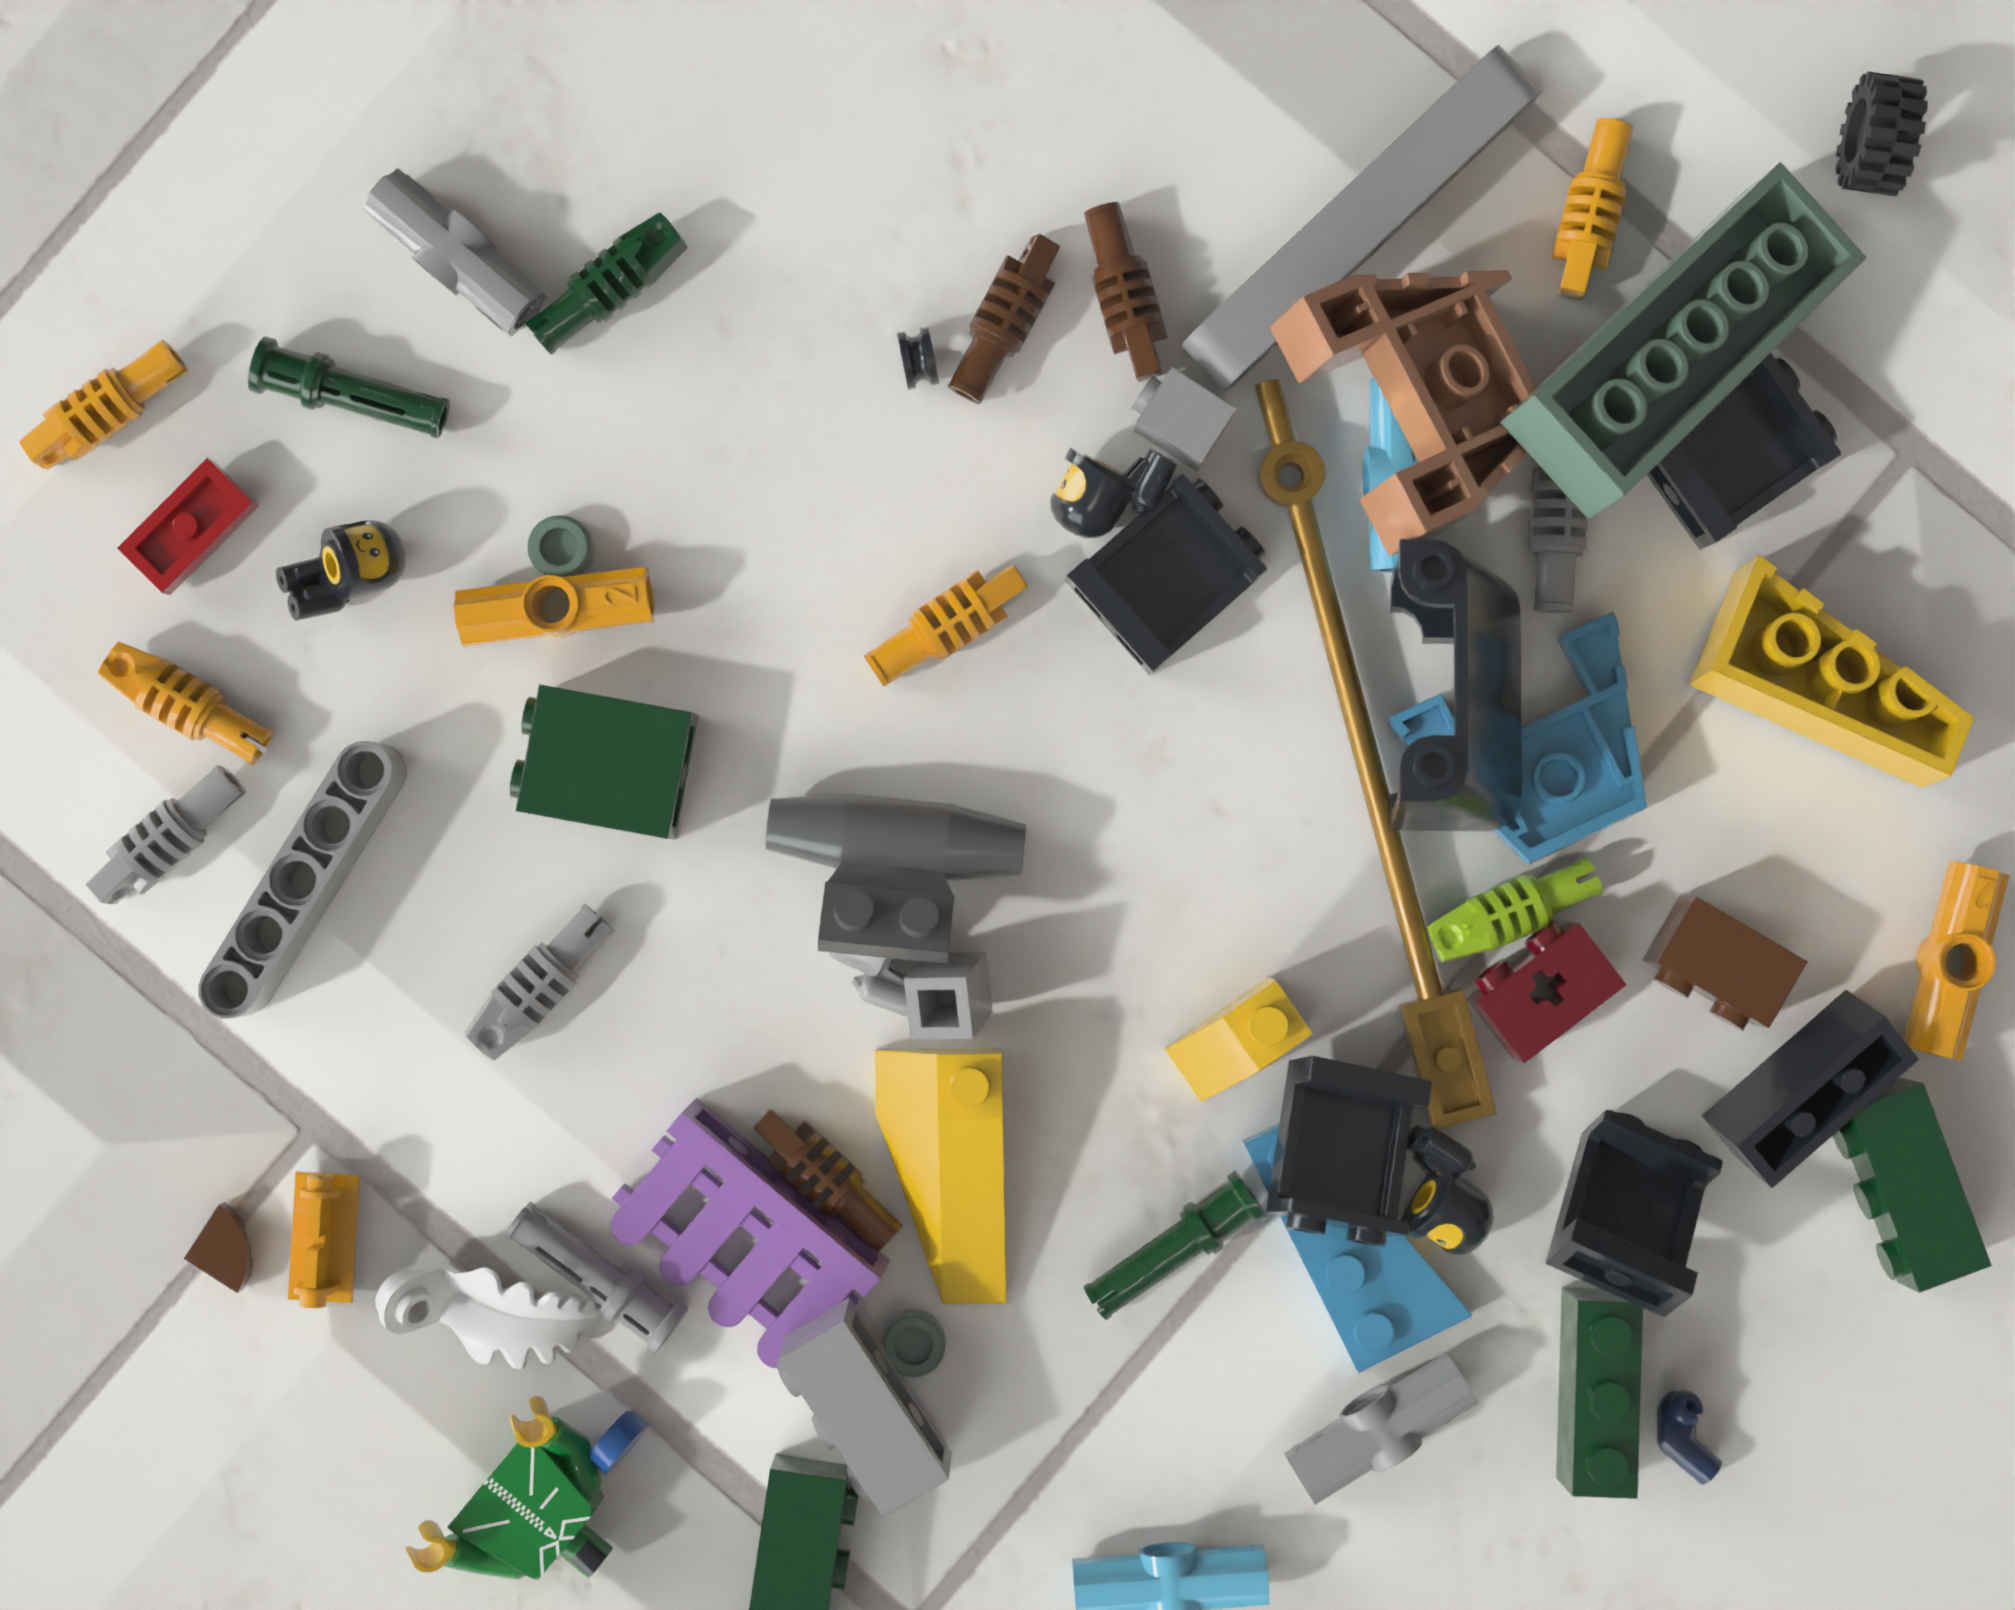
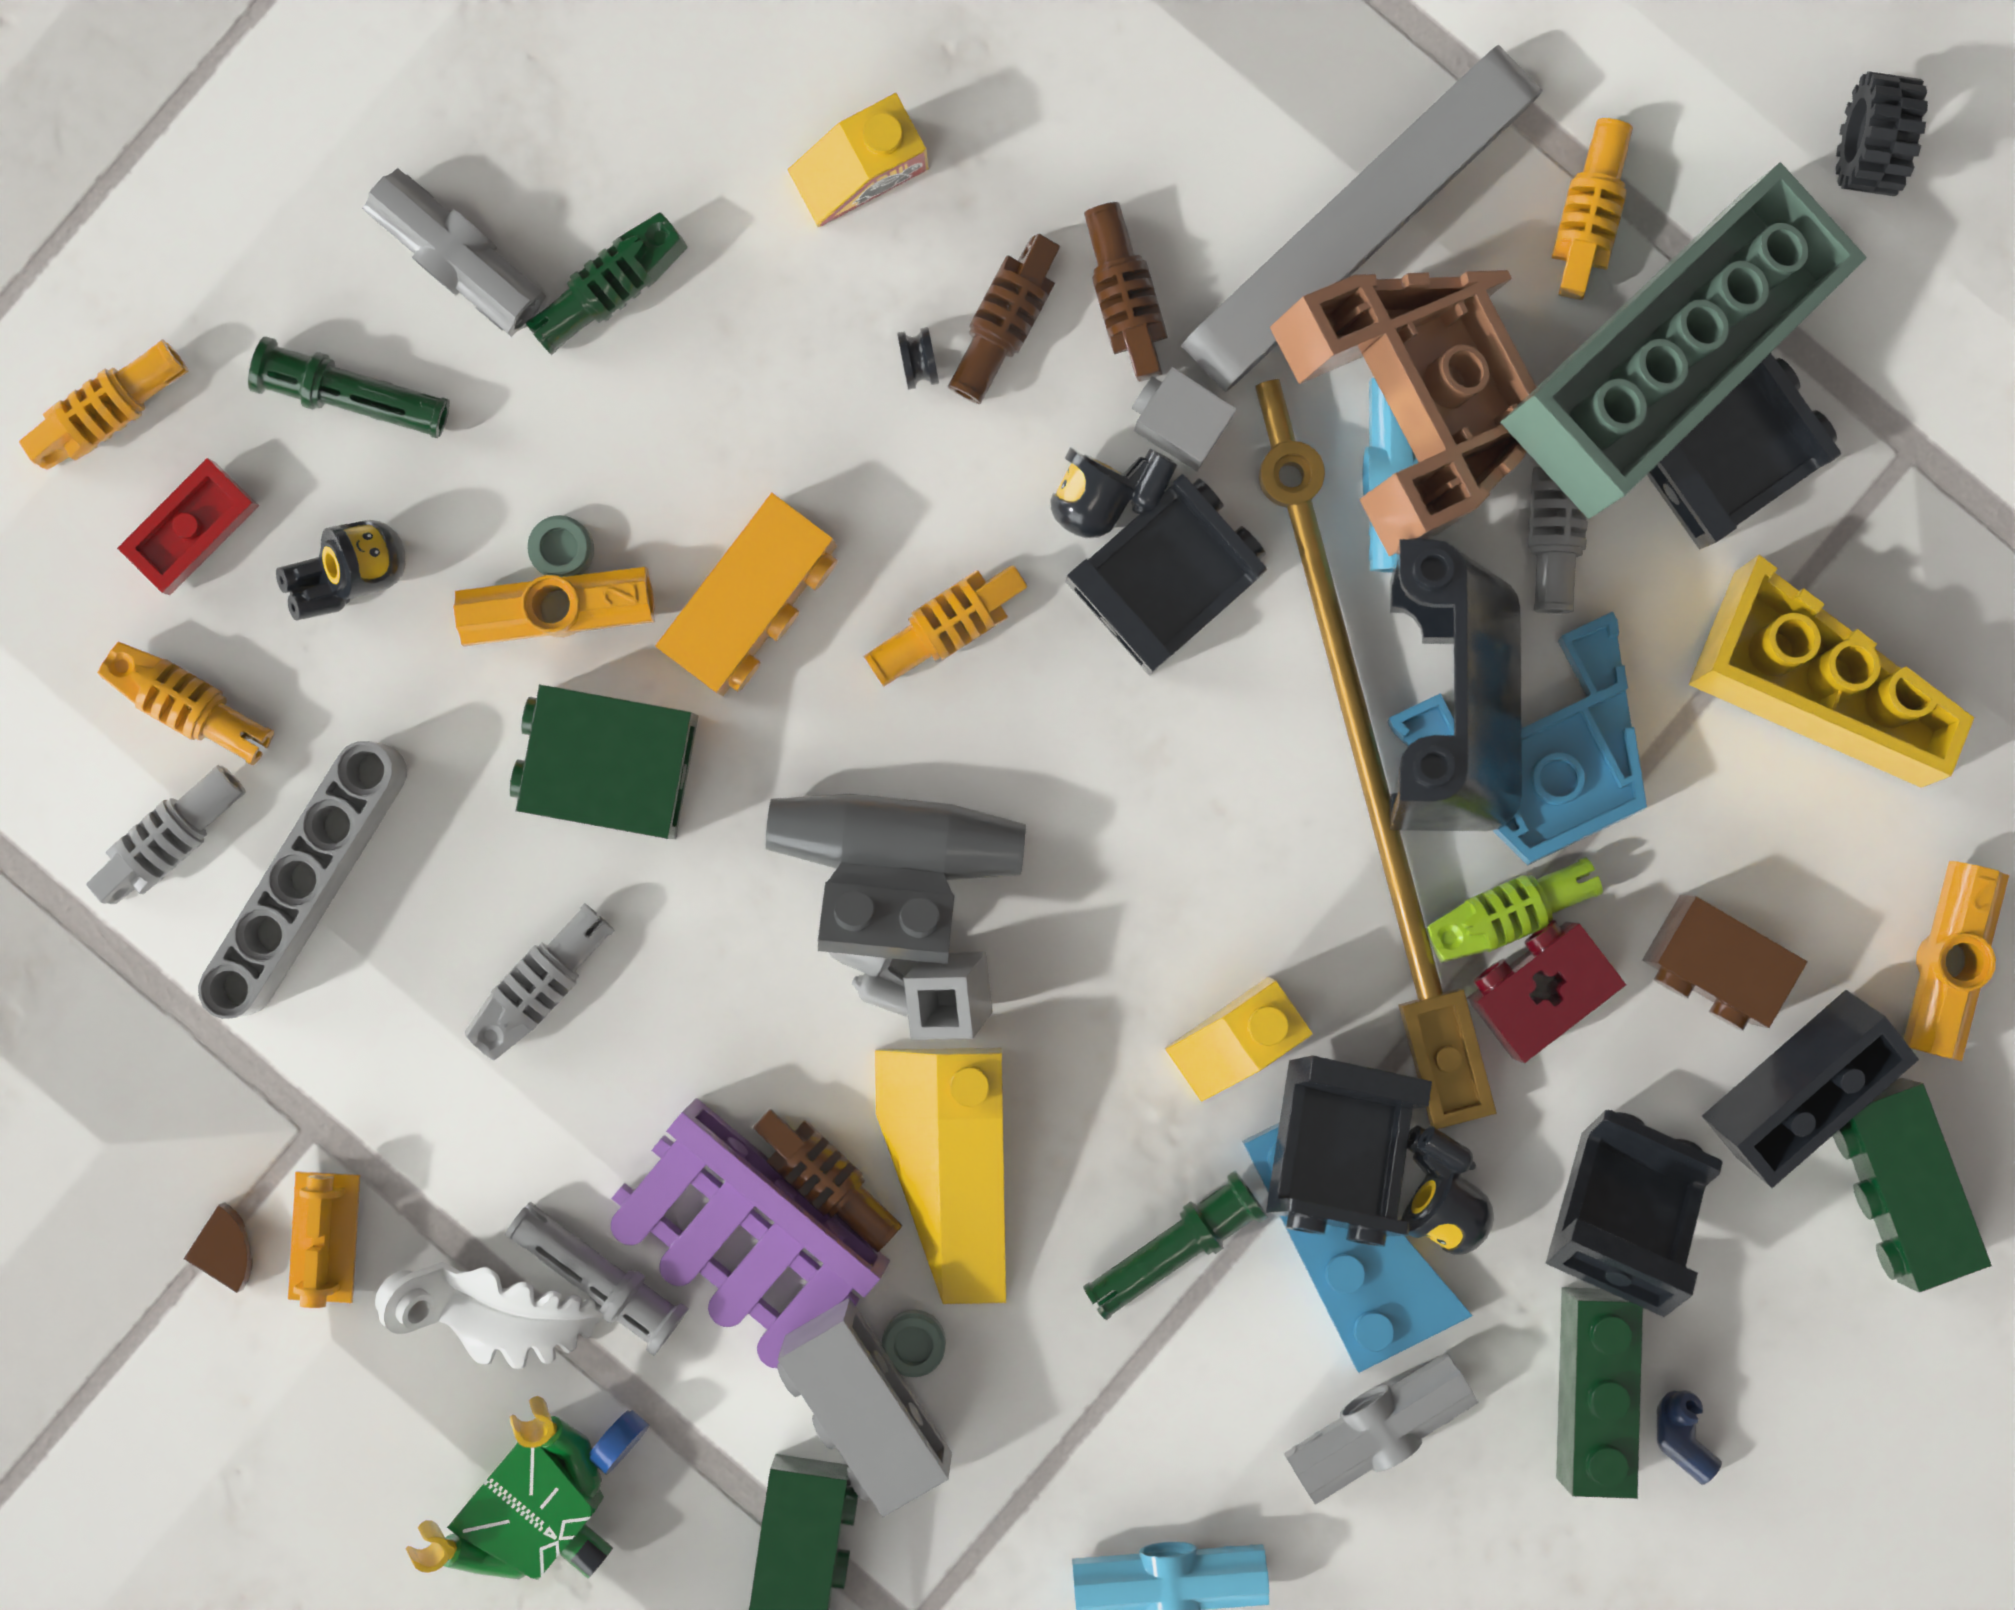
none -> light orange brick [655,492,838,696]
none -> yellow slope [788,93,929,227]

